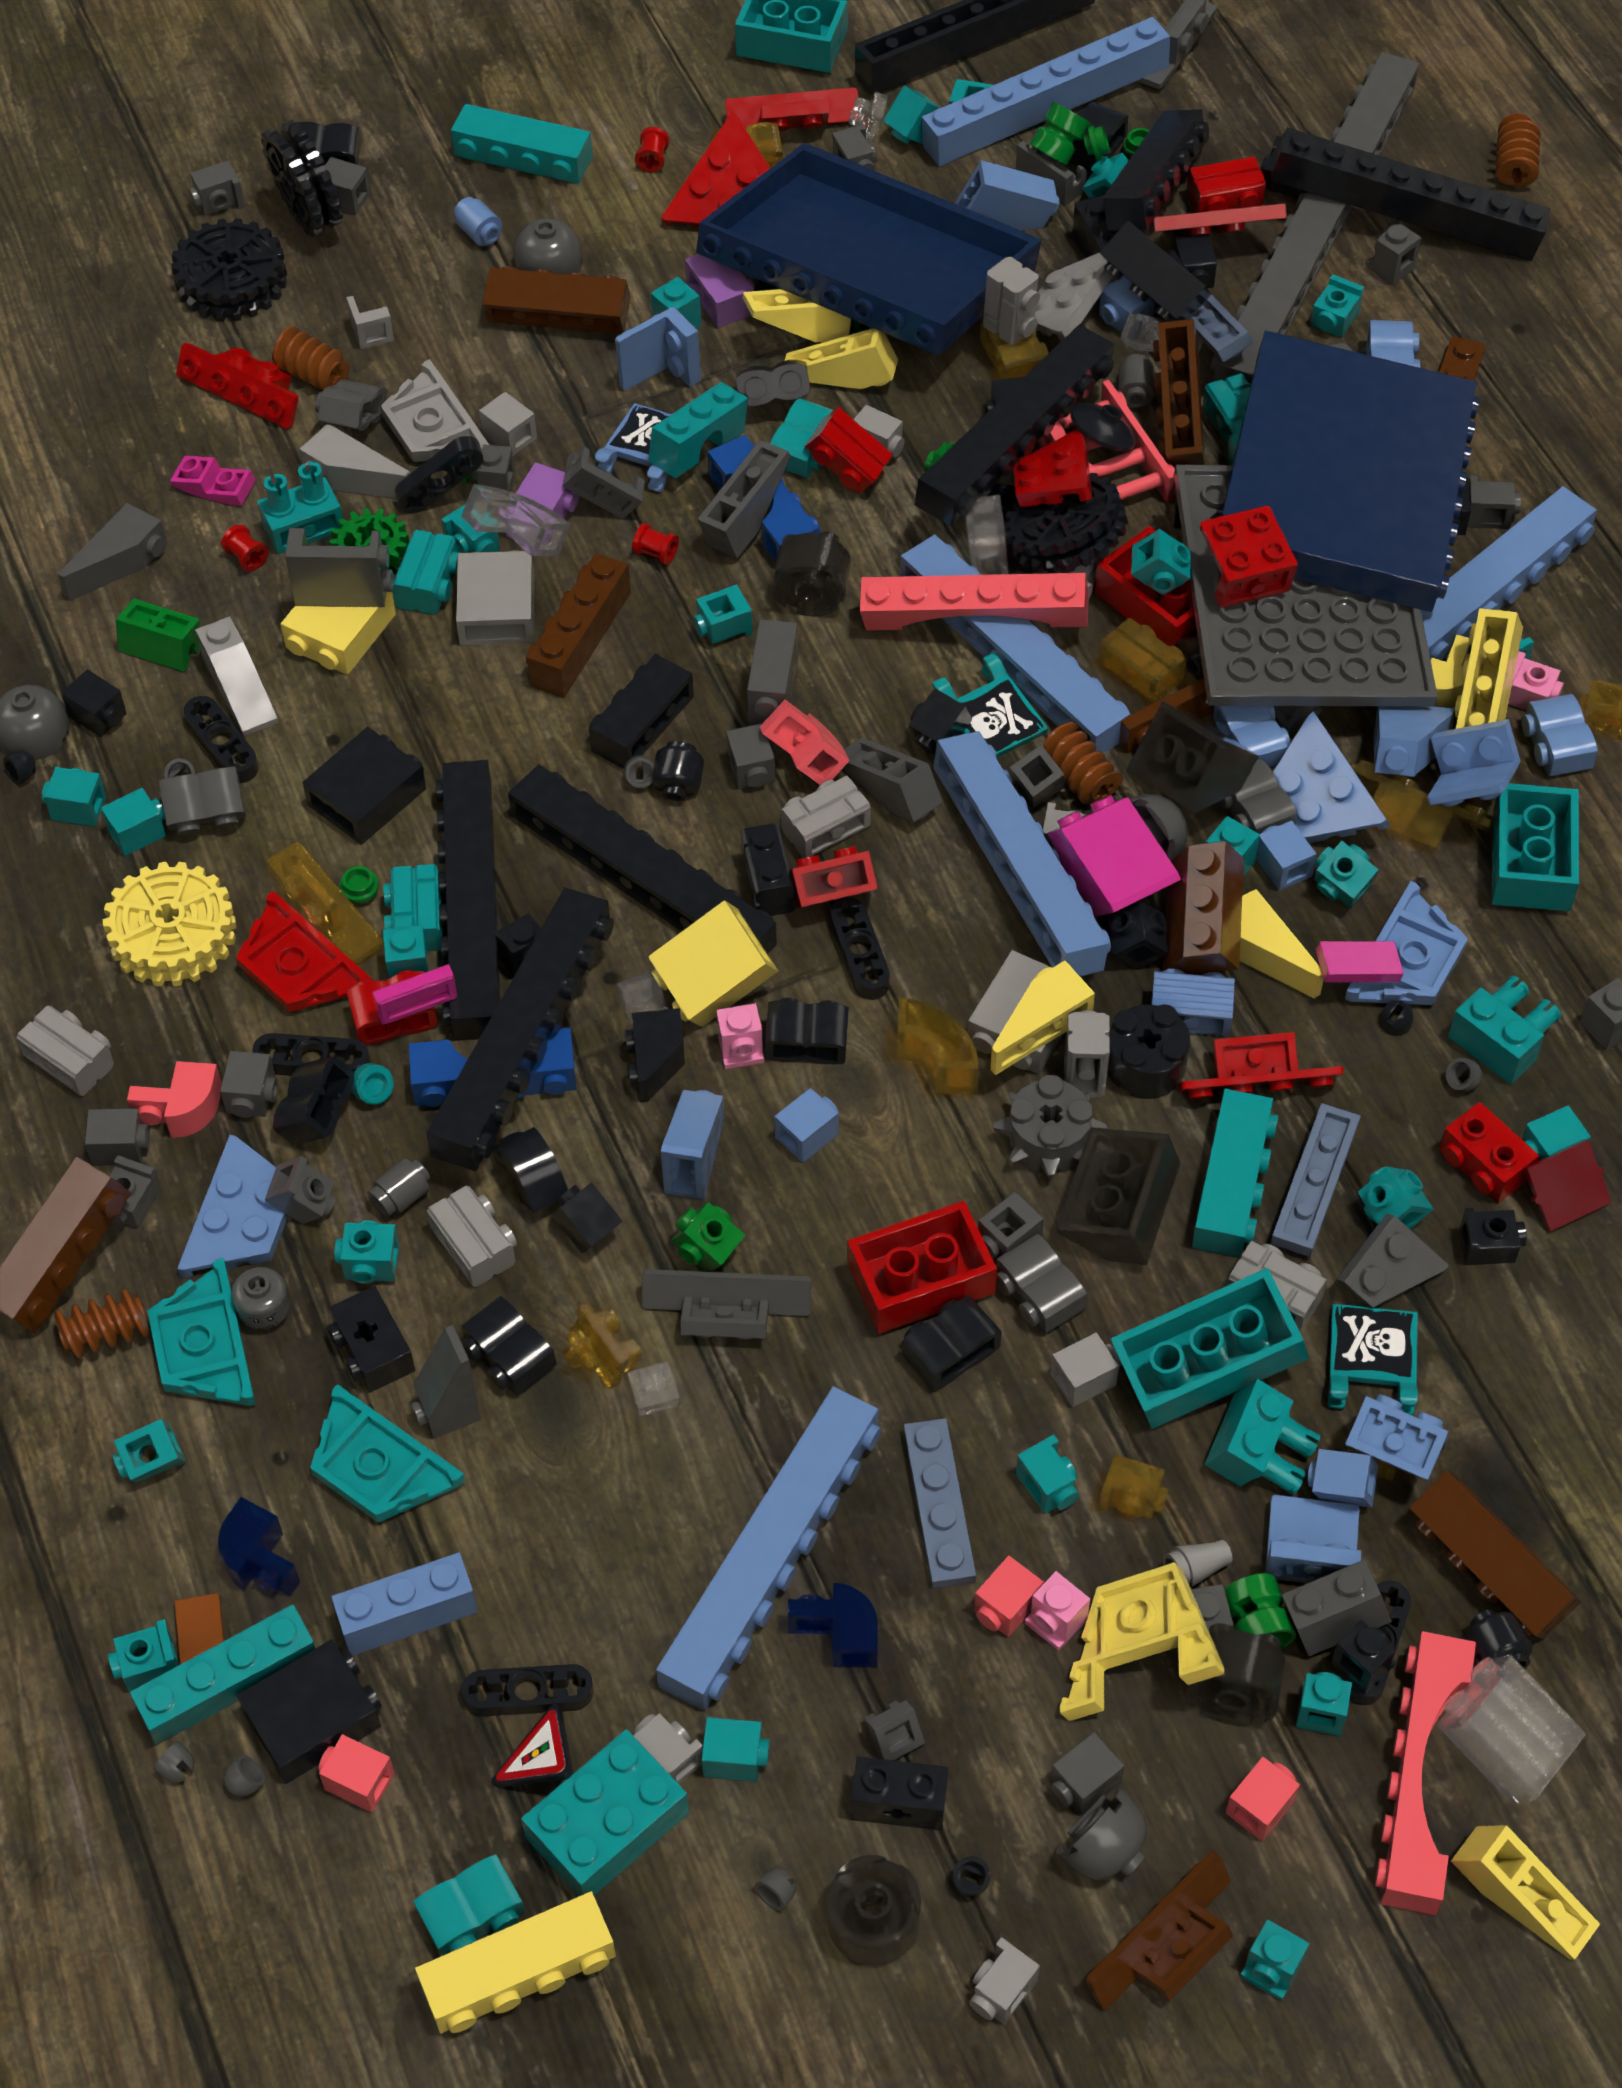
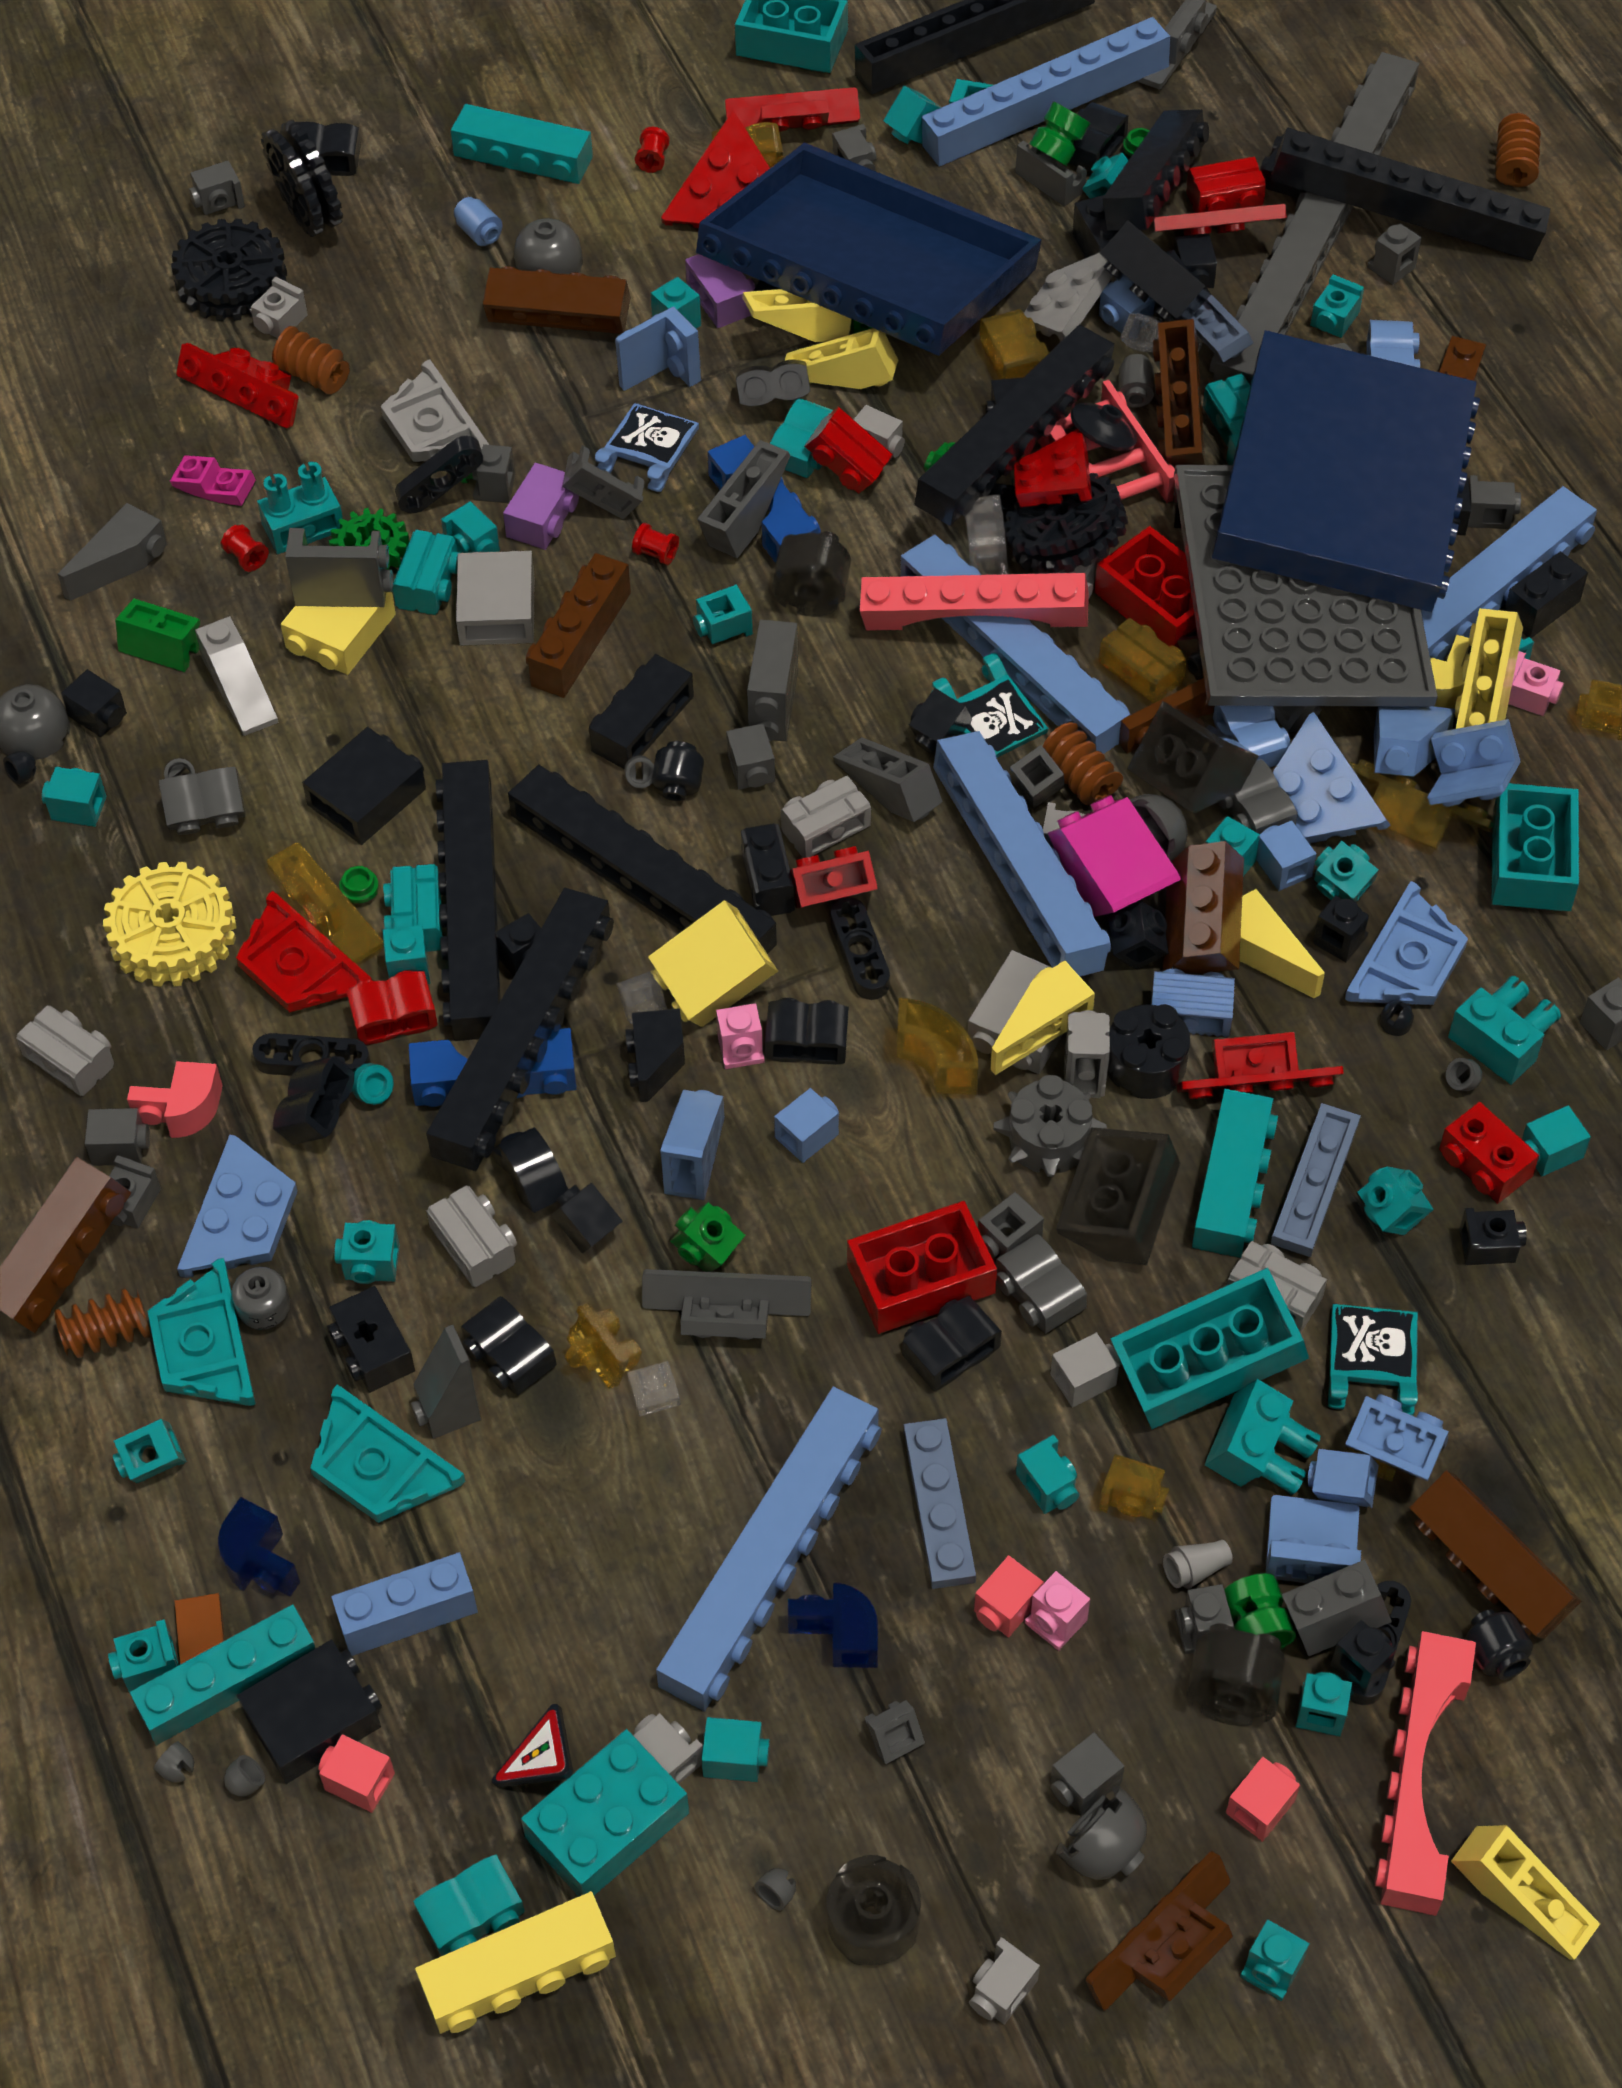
teal brick [100,787,166,857] -> none
black beam [184,696,259,783] -> none
dark grey brick [220,1051,278,1118] -> none
dark grey brick [265,1156,336,1224] -> none
light grey slope [299,424,410,499] -> none
dark grey brick [315,379,387,431] -> none
dark grey brick [325,157,371,215] -> none
light grey panel [346,296,394,349] -> none
dark grey brick [367,1158,430,1218] -> none
dark pink tile [372,964,458,1025] -> none
clear brick [461,484,571,556] -> none
black beam [461,1664,594,1717] -> none
light grey panel [479,392,537,455] -> none
teal arch [648,382,748,478] -> none
coral brick [760,699,850,785] -> none
clear tile [849,92,888,142] -> none
black brick [851,1756,948,1831] -> none
black hinge [953,1856,991,1896] -> none
medium blue slope [954,160,1059,230] -> none
light grey brick [983,256,1040,345] -> none
light yellow wing [1060,1562,1224,1721] -> none
green plate [1084,125,1110,160] -> none
teal brick [1131,529,1191,595] -> none
red bracket [1200,506,1298,608] -> none
dark pink tile [1316,941,1404,982] -> none
dark grey wing [1336,1213,1449,1307] -> none
clear brick [1436,1655,1586,1804] -> none
medium blue brick [1521,694,1598,776] -> none
dark red piece [1524,1139,1612,1232] -> none
none -> light grey brick [251,277,308,338]
none -> black brick [1313,895,1369,963]
none -> black brick [1504,551,1588,638]

